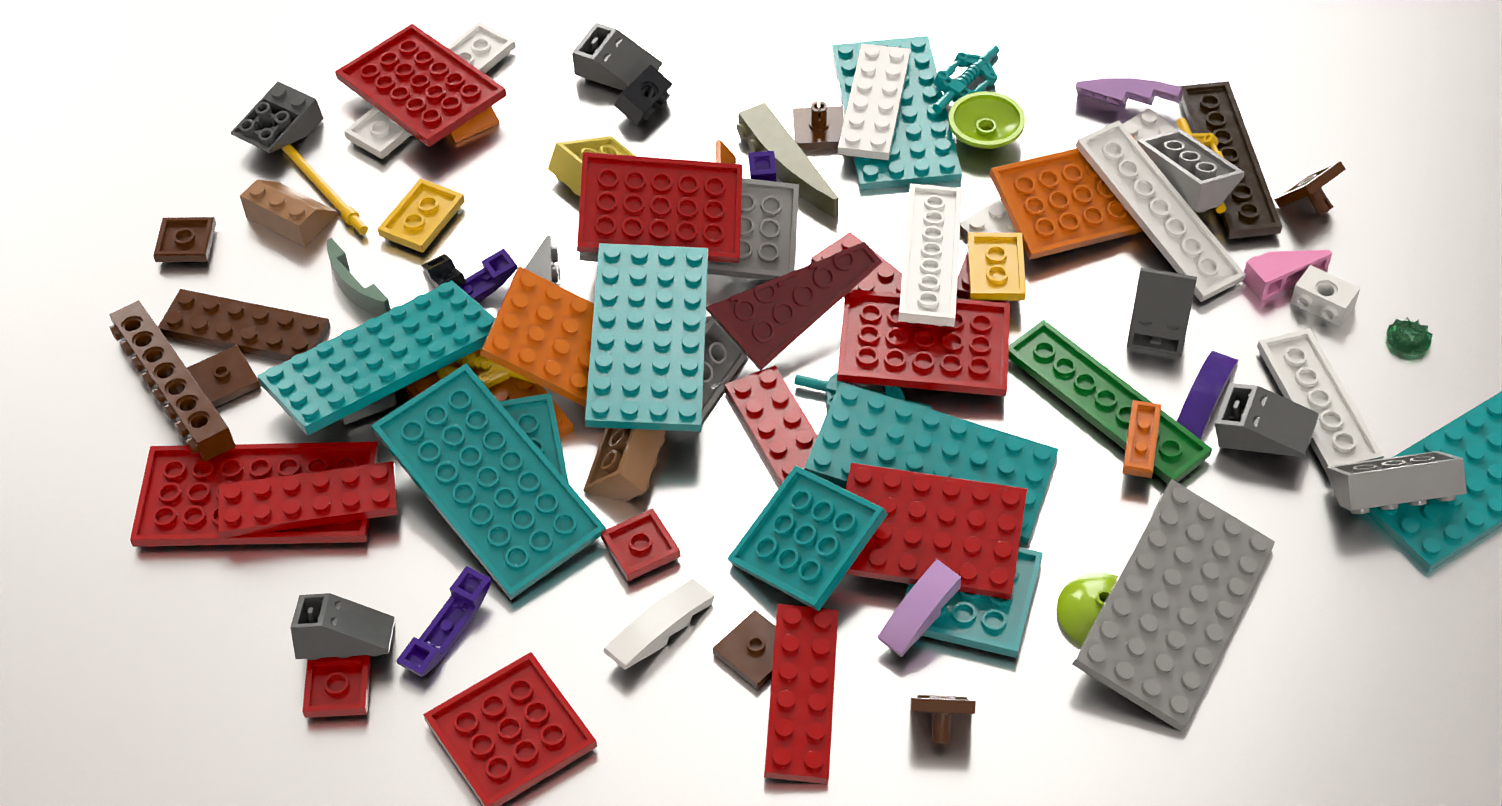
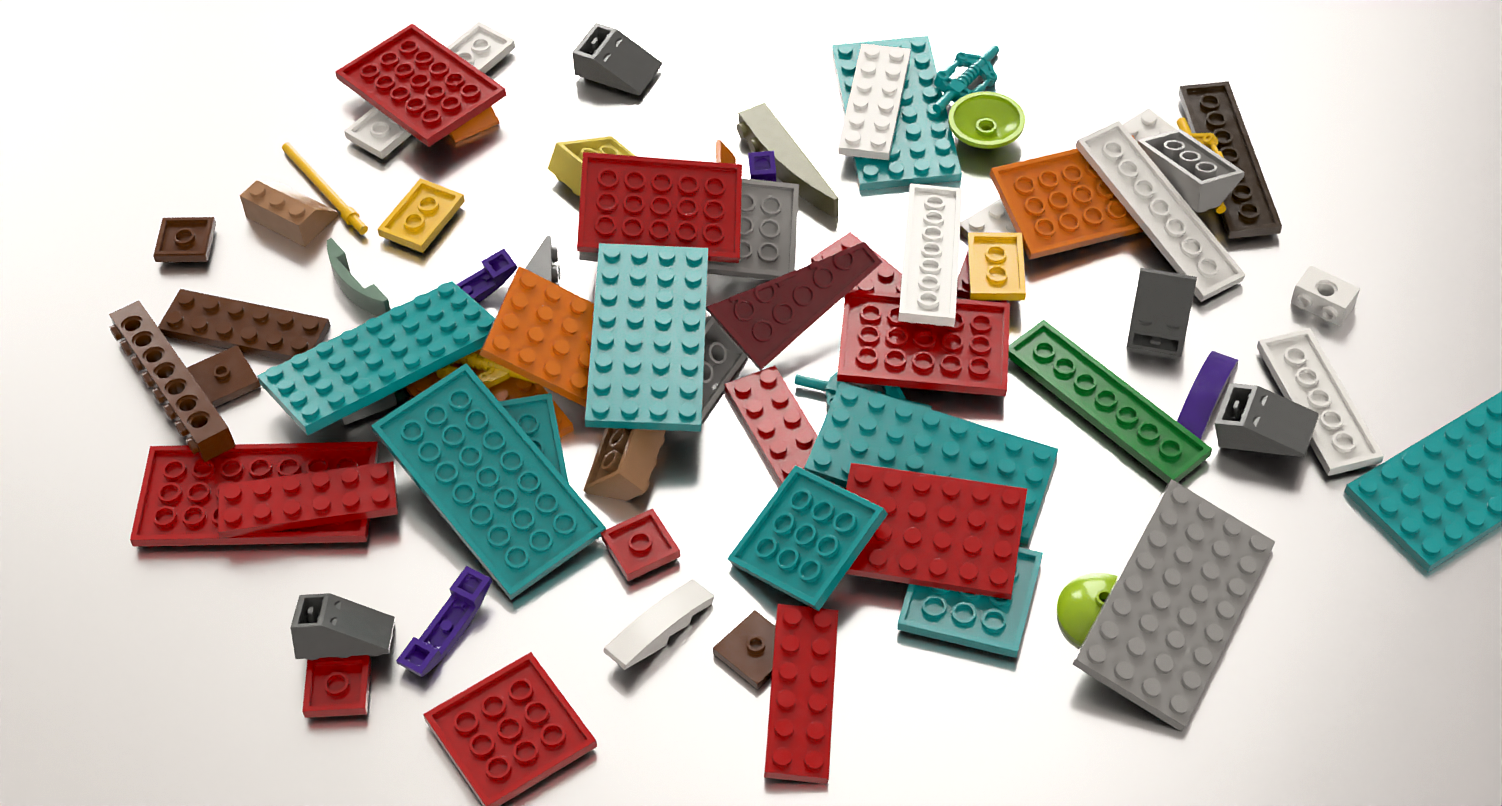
dark grey slope [230,81,324,153] -> none
black slope [421,254,466,288] -> none
black brick [614,64,673,125] -> none
tile [793,101,844,150] -> none
lavender slope [878,559,961,657] -> none
reddish brown tile [910,694,976,743] -> none
lavender slope [1075,78,1183,108] -> none
orange tile [1122,400,1162,478] -> none
bright pink slope [1243,250,1332,301] -> none
reddish brown tile [1274,161,1346,216] -> none
light grey slope [1326,451,1467,514] -> none
clear green gear [1386,317,1433,355] -> none

